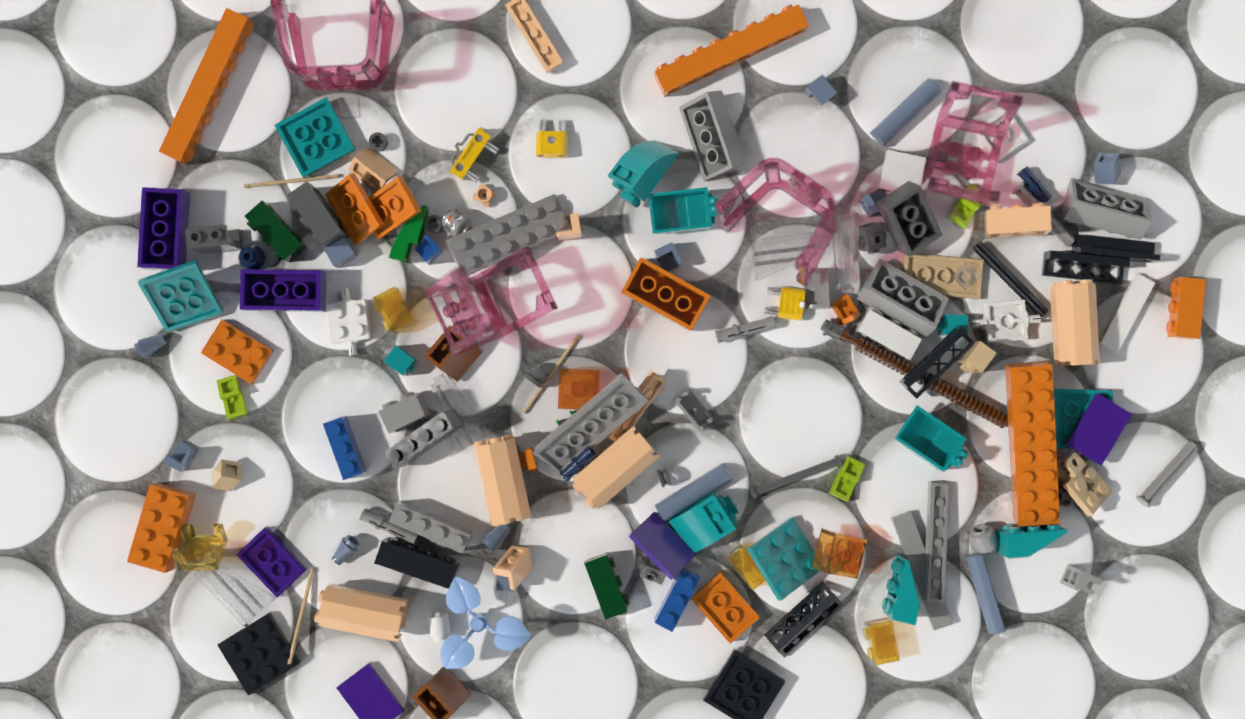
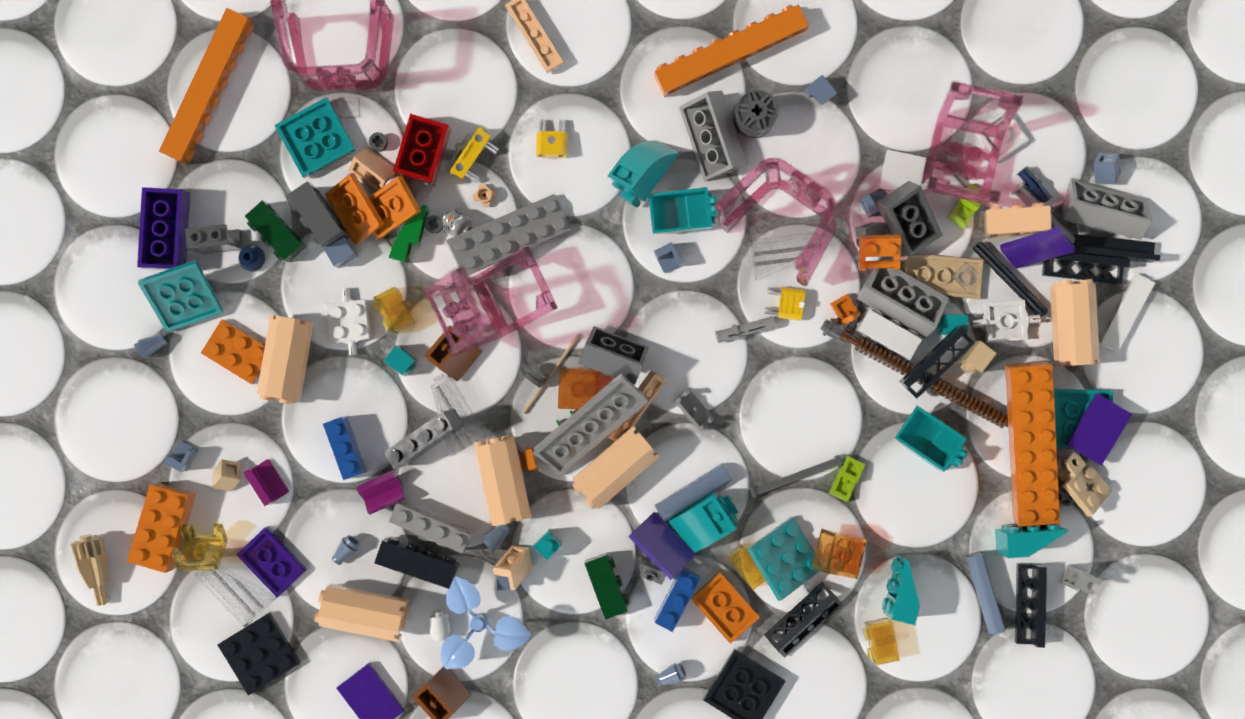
lime slope [216,375,249,421] -> none
dark purple brick [240,269,327,312] -> none
tan piece [244,174,339,188] -> none
tan piece [287,568,315,664] -> none
light grey pin [359,508,418,545] -> none
light grey brick [378,392,431,433] -> none
blue panel [415,235,443,265] -> none
light nougat panel [557,213,582,241] -> none
dark blue pin [560,446,597,482] -> none
orange brick [621,257,710,332] -> none
dark grey bush [657,468,672,488] -> none
light grey hinge [803,268,830,310] -> none
clear slope [831,213,860,293] -> none
sand blue brick [870,78,942,147] -> none
light grey tile [891,511,953,631] -> none
light grey tile [923,482,950,604] -> none
light grey head [968,524,998,555] -> none
light grey axle [1136,441,1199,508] -> none
orange brick [1166,277,1206,340] -> none
none -> tan piece [71,534,109,606]
none -> magenta panel [243,459,289,506]
none -> light nougat brick [257,315,314,404]
none -> magenta panel [357,471,405,515]
none -> red brick [393,113,452,186]
none -> teal brick [533,529,563,560]
none -> dark grey brick [578,326,649,385]
none -> sand blue cone [655,663,687,687]
none -> dark grey wheel [733,90,778,138]
none -> orange plate [858,234,902,271]
none -> dark purple tile [1000,226,1075,269]
none -> black fence [1015,563,1047,648]

